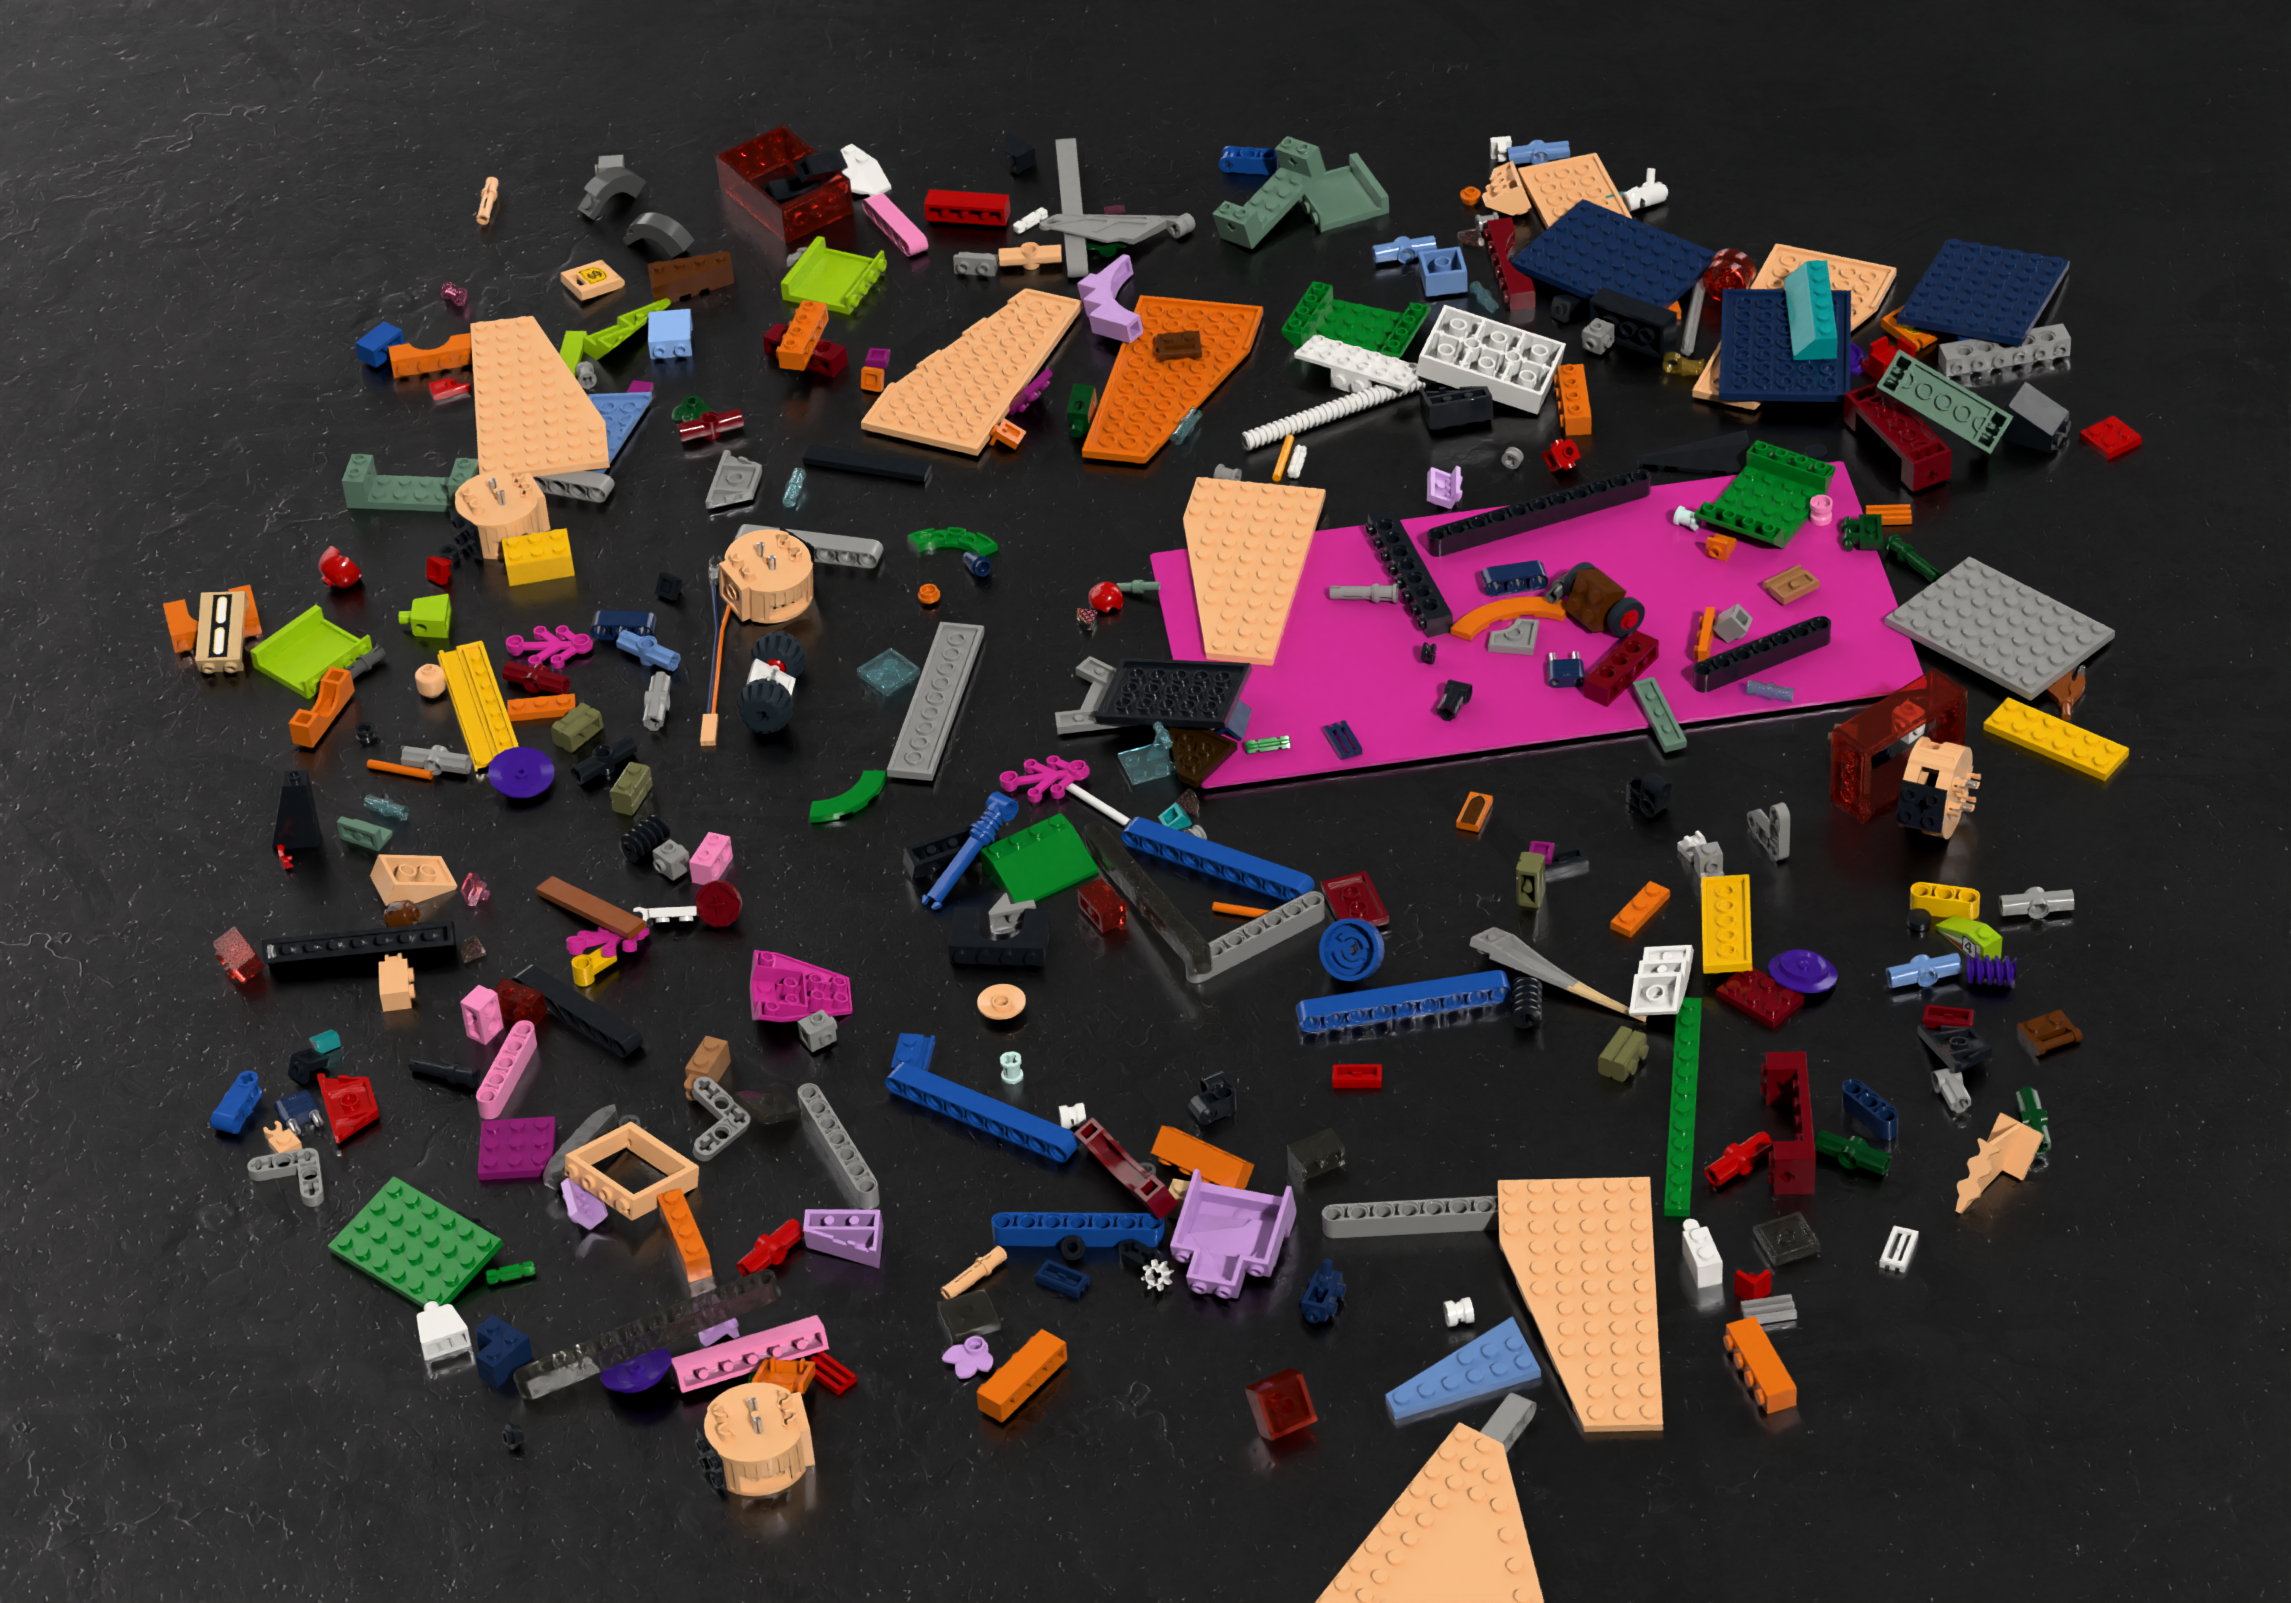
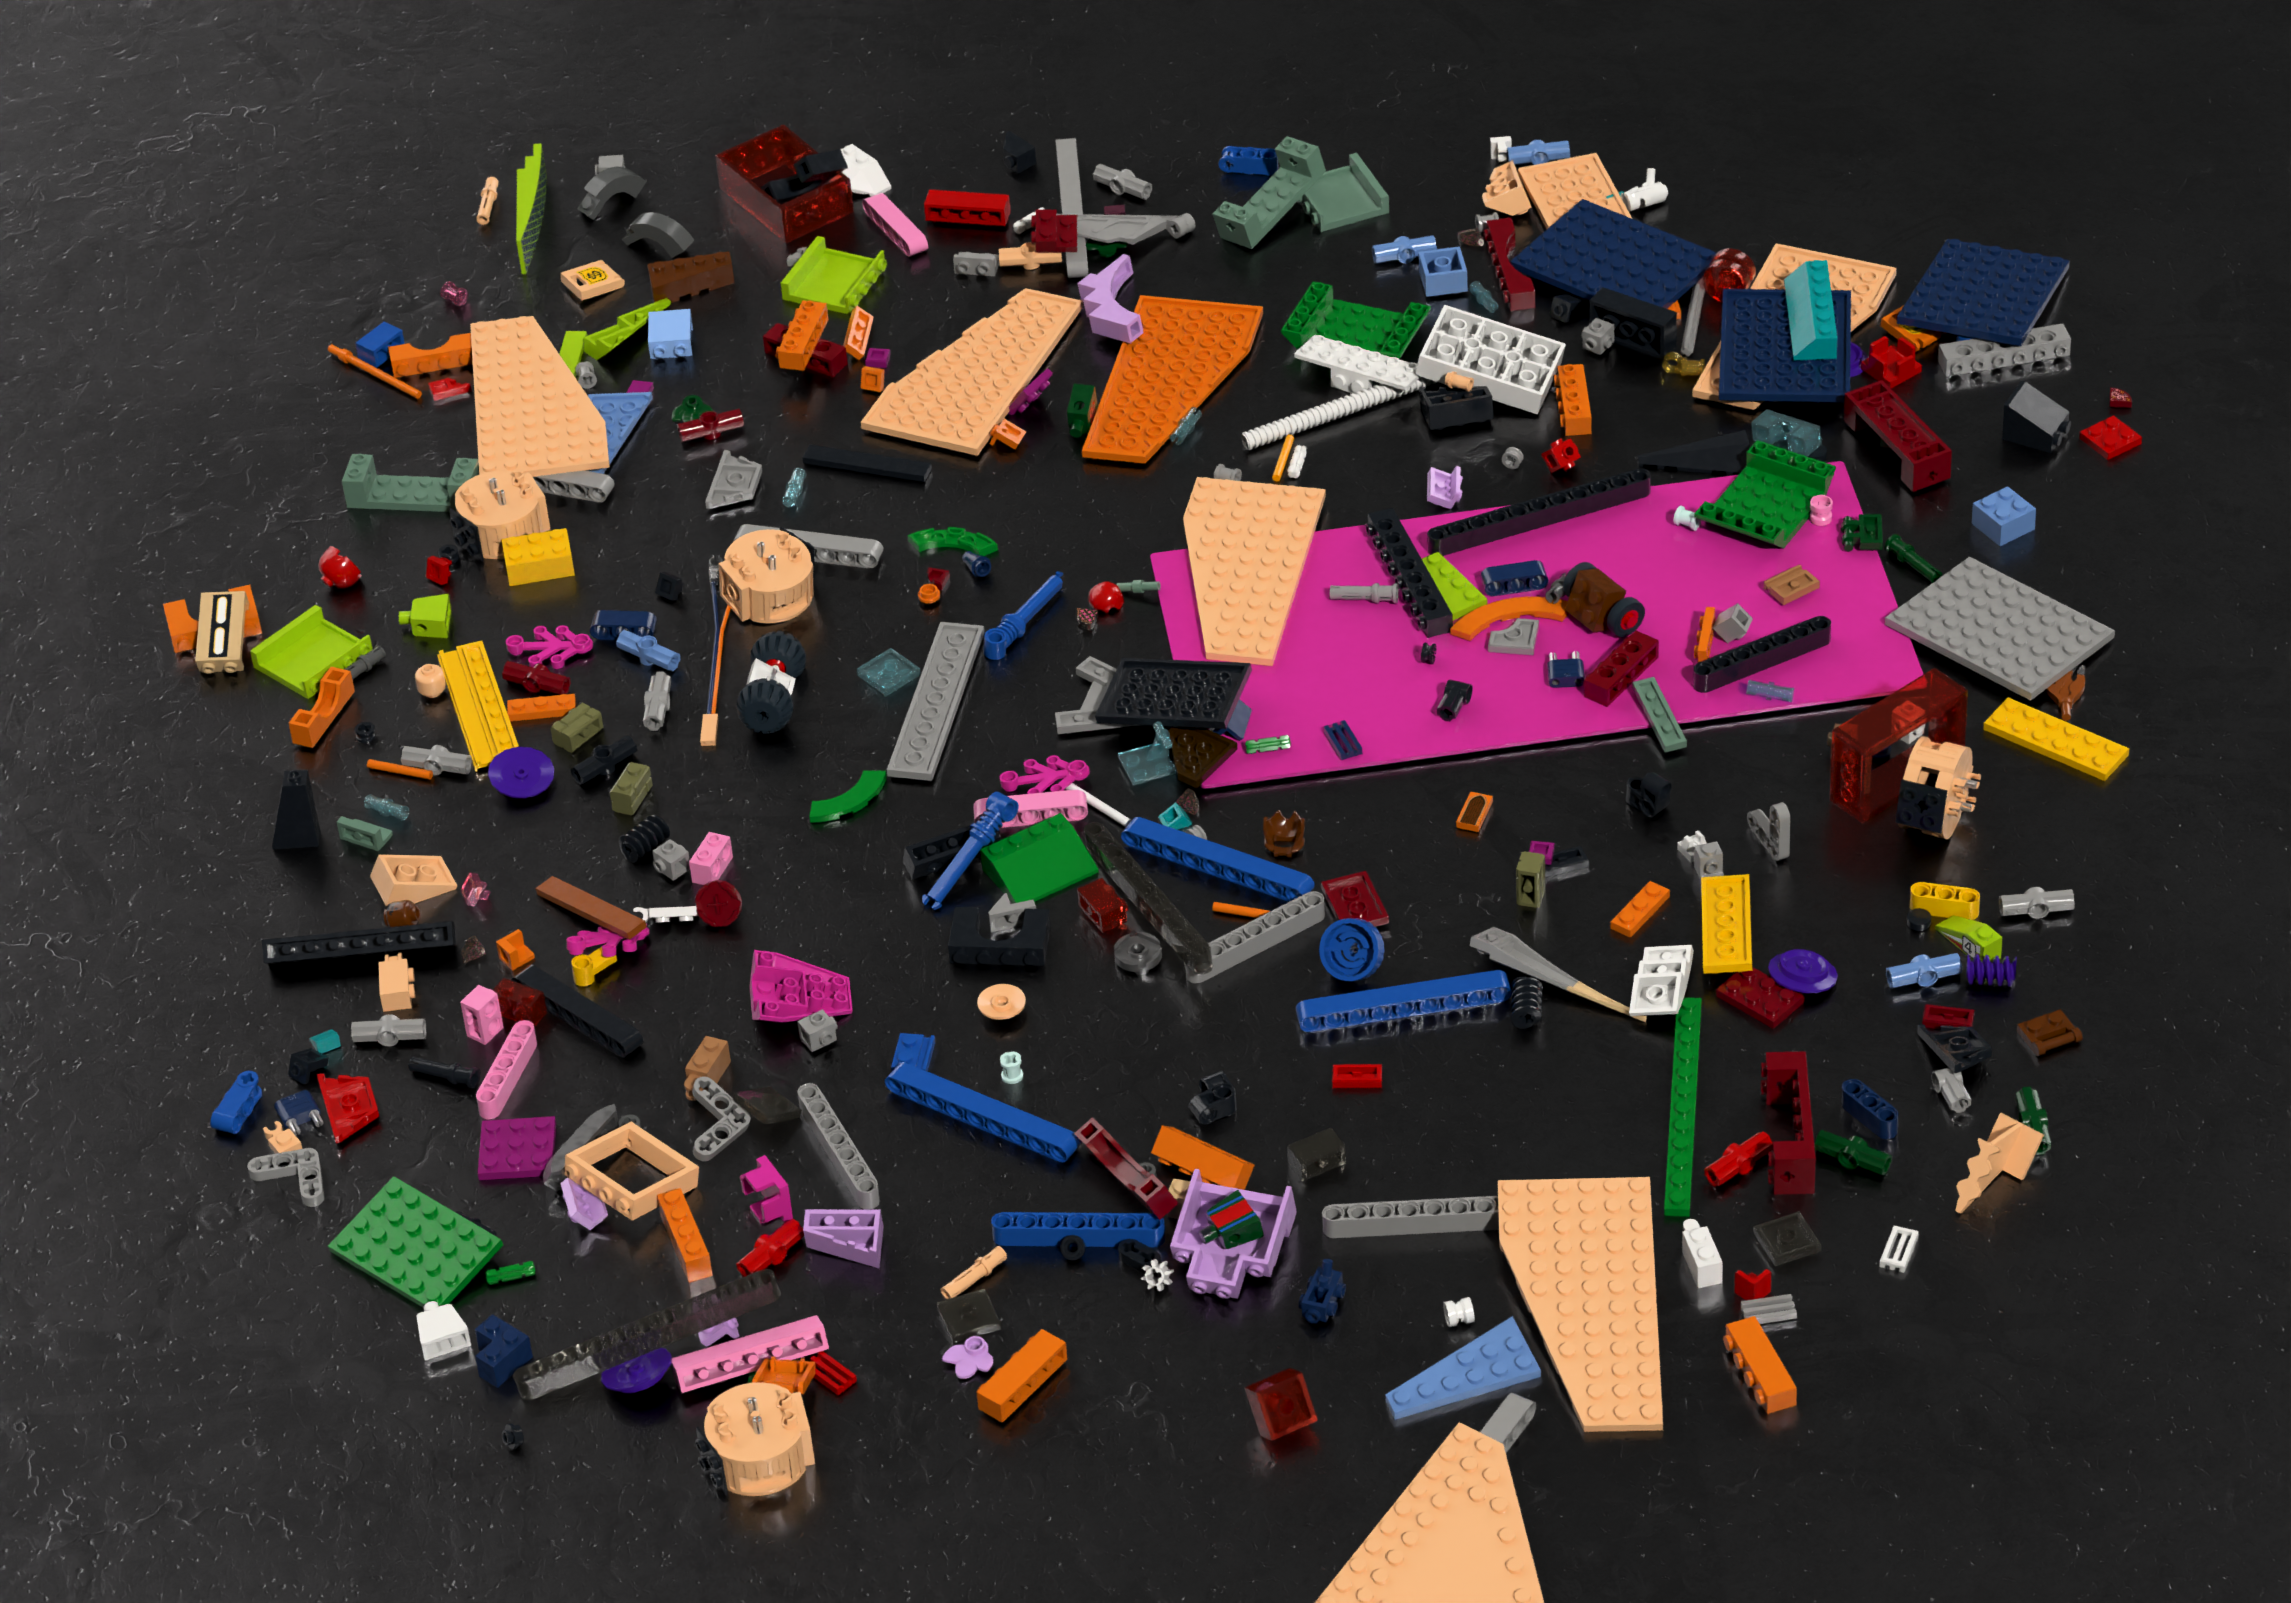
clear red brick [212,926,265,984] -> none
red piece [277,844,293,869] -> none
dark blue tile [1034,1259,1091,1299] -> none
white wheel [1059,1103,1086,1129] -> none
reddish brown plate [1157,330,1202,361] -> none
orange plate [1460,187,1481,205] -> none
olive brick [1598,1026,1649,1082] -> none
orange bracket [1706,534,1737,561] -> none
orange tile [1865,504,1912,525] -> none
sand green plate [1875,349,2013,458] -> none
none -> orange bar [328,344,422,399]
none -> light grey piece [351,1014,427,1047]
none -> orange panel [496,929,535,971]
none -> lime slope [516,143,547,274]
none -> dark pink panel [740,1155,793,1223]
none -> orange plate [843,306,874,360]
none -> dark red tile [927,567,950,590]
none -> bright pink beam [973,790,1088,828]
none -> blue piece [984,571,1063,660]
none -> dark red plate [1031,209,1077,252]
none -> light grey piece [1093,164,1152,200]
none -> flat silver plate [1114,932,1162,975]
none -> dark green torso [1199,1190,1264,1249]
none -> reddish brown helmet [1263,810,1305,857]
none -> lime wing [1422,552,1487,621]
none -> light nougat pin [1445,371,1474,392]
none -> clear light blue arch [1751,409,1822,457]
none -> medium blue brick [1972,486,2036,546]
none -> dark red tile [2110,387,2132,408]

